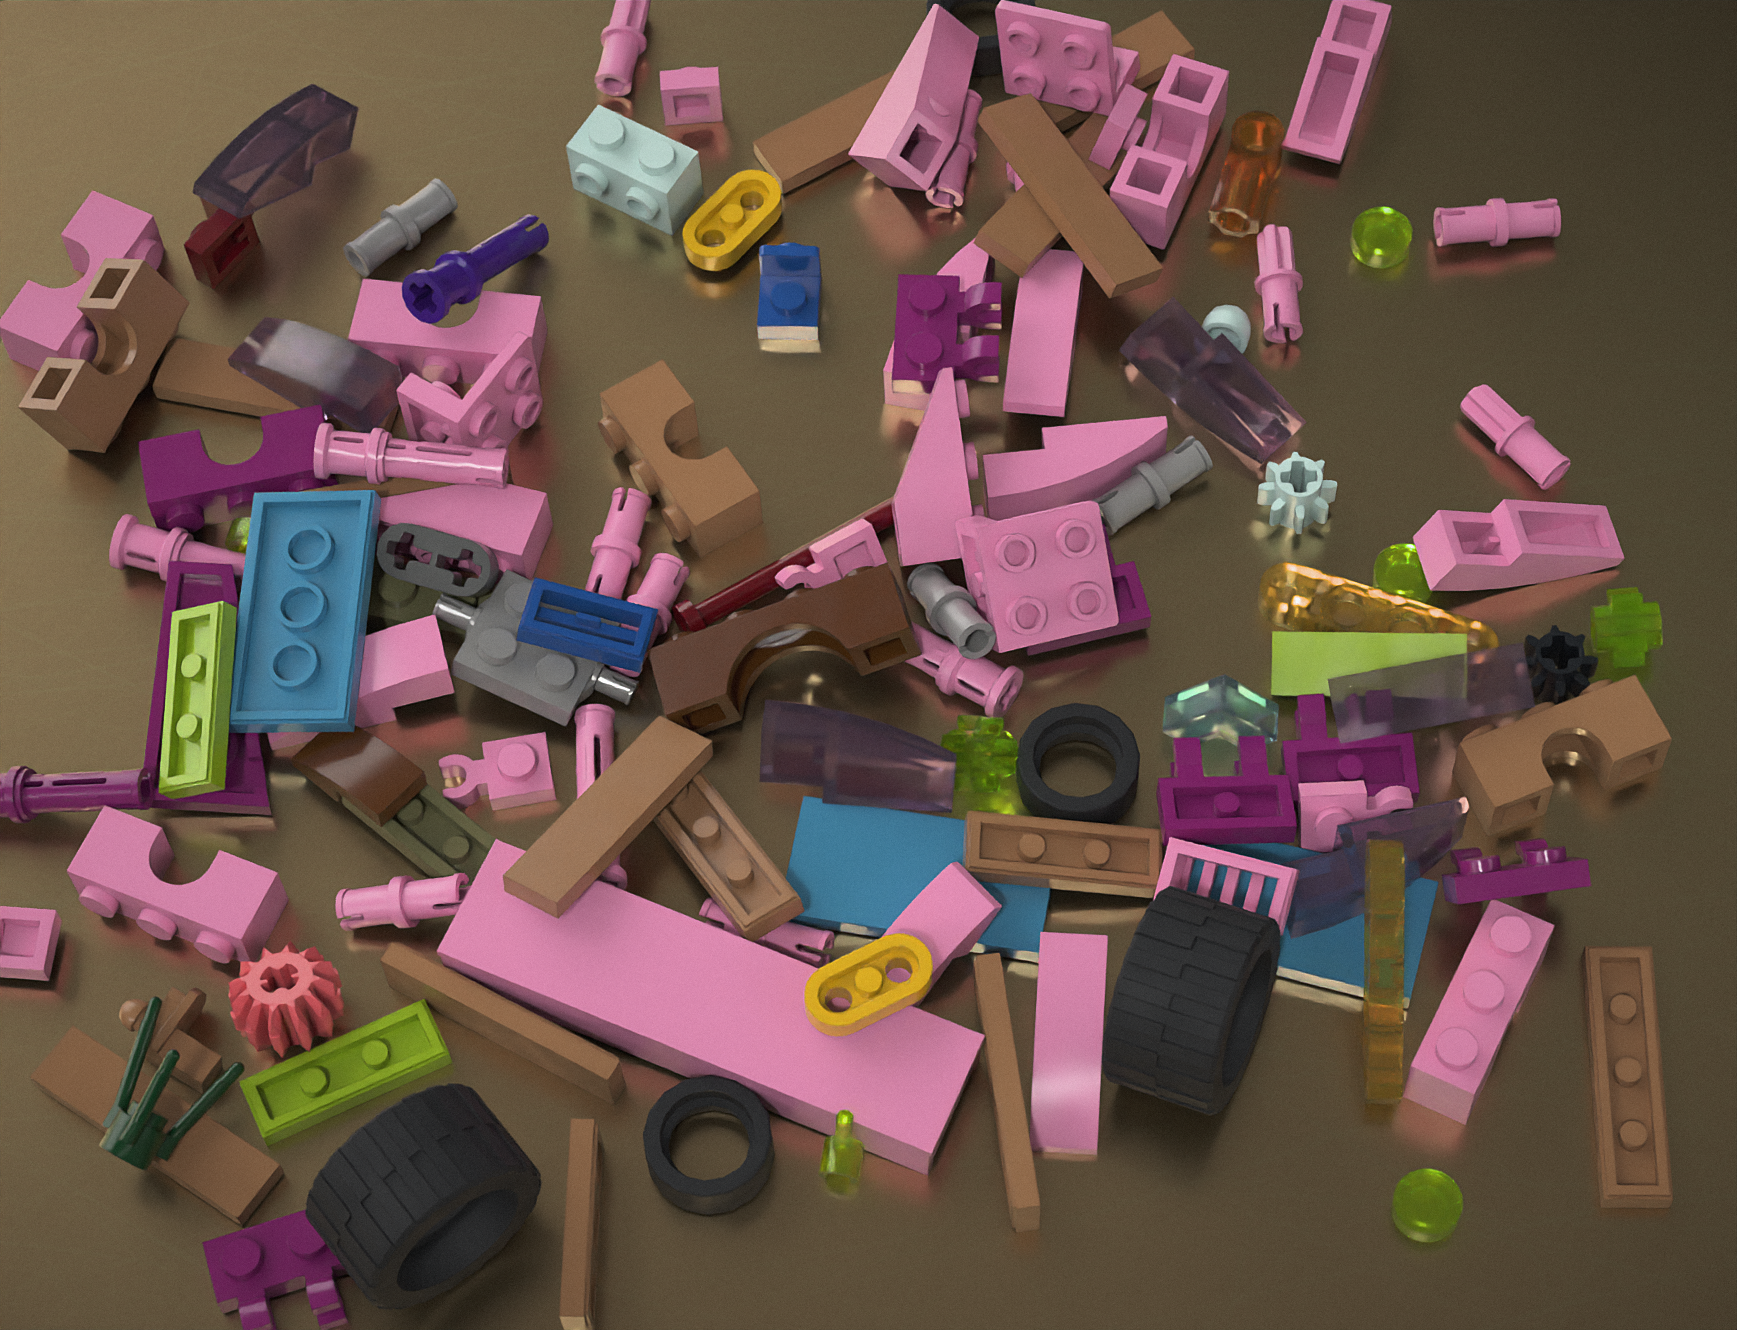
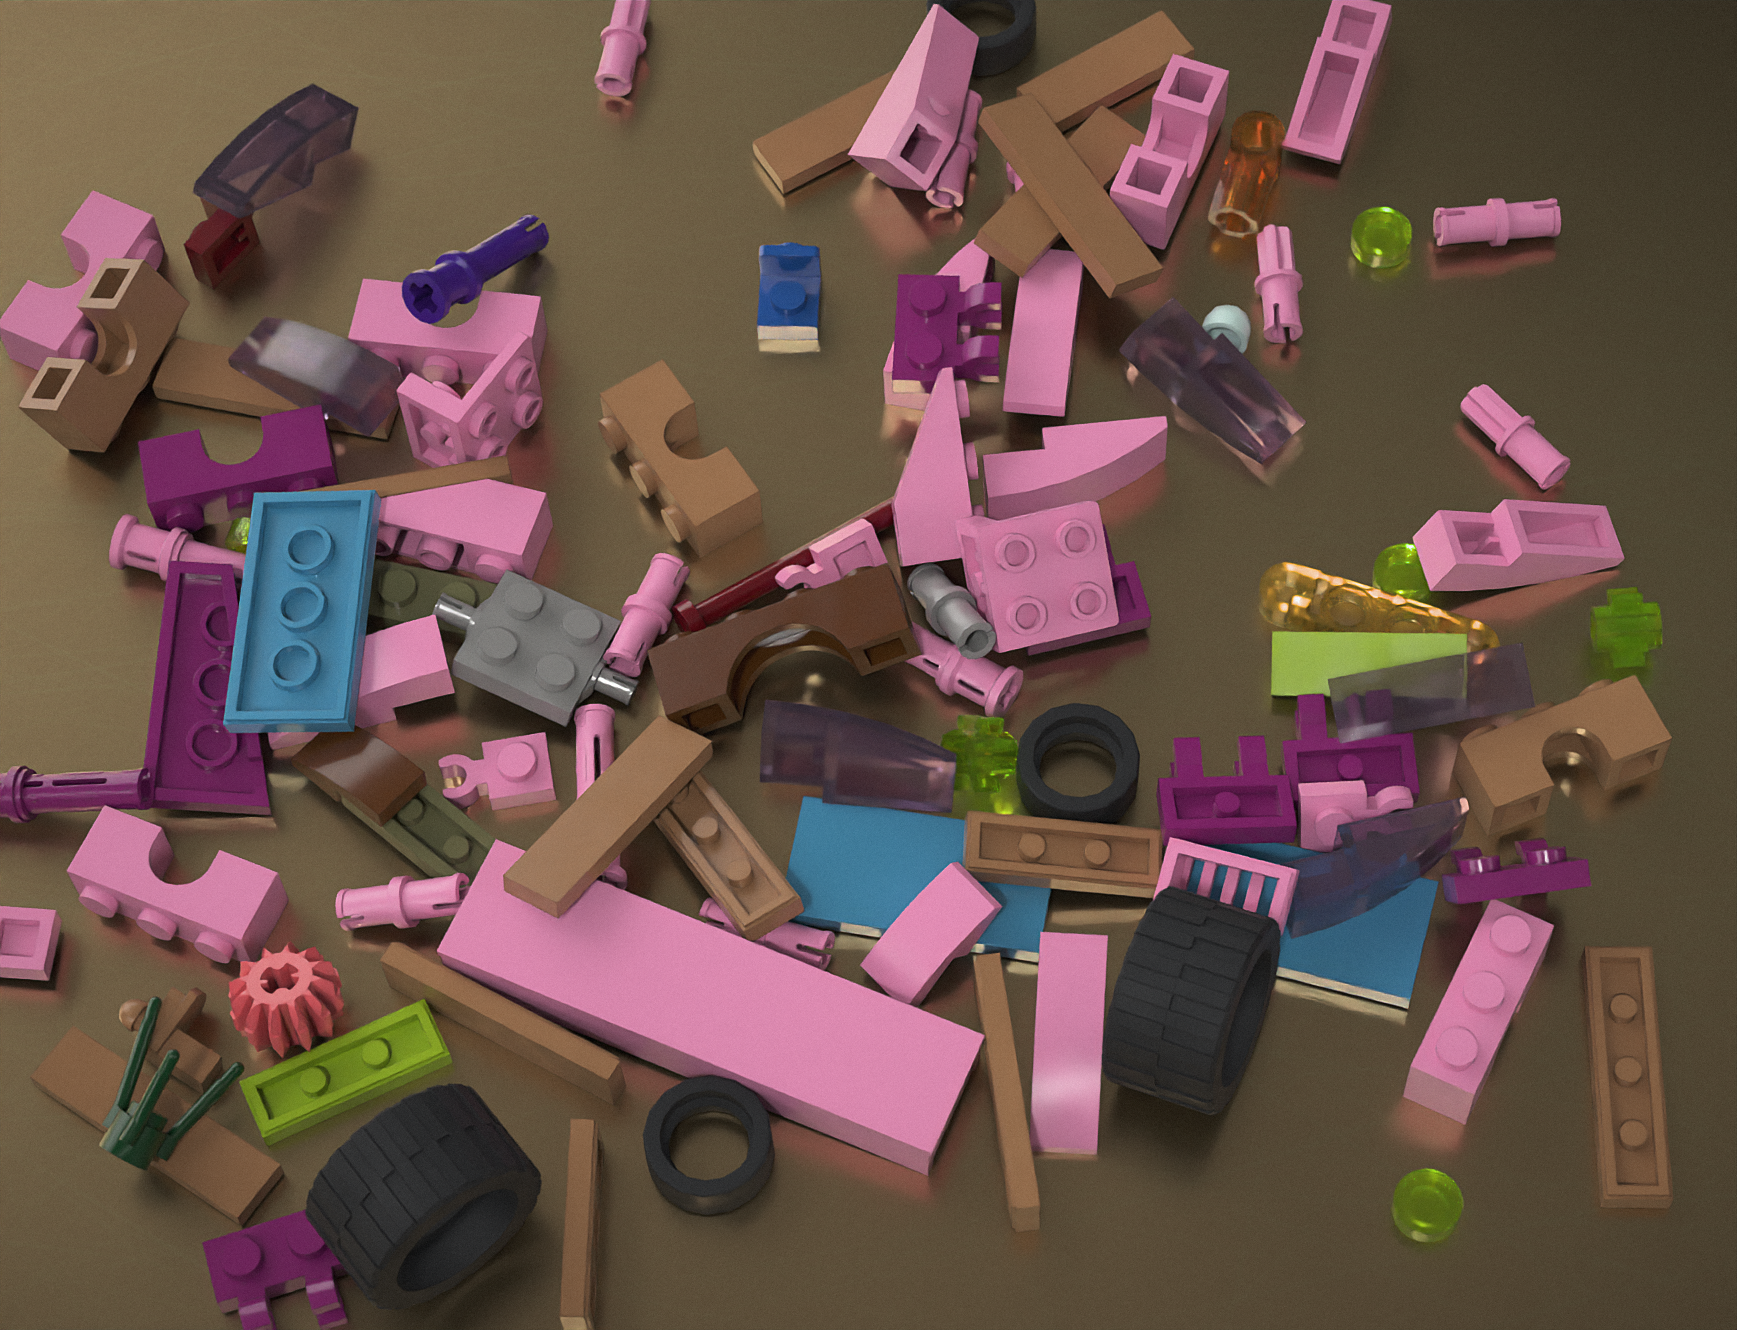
lime tile [158,601,237,799] -> none
bright pink pin [313,423,509,489] -> none
light grey pin [343,178,458,277] -> none
dark grey beam [377,523,499,598] -> none
blue tile [516,577,658,673] -> none
light aqua brick [566,105,704,236] -> none
bright pink pin [585,487,652,600] -> none
bright pink plate [660,67,723,126] -> none
yellow plate [683,170,782,271] -> none
yellow plate [804,933,933,1036] -> none
clear neon green hand [818,1110,865,1184] -> none
bright pink bracket [995,0,1140,116] -> none
bright pink plate [1088,83,1147,170] -> none
light grey pin [1091,435,1213,535] -> none
clear light blue piece [1163,674,1279,746] -> none
light aqua gear [1257,452,1337,534] -> none
clear yellow beam [1363,839,1405,1104] -> none
black gear [1514,625,1598,705] -> none

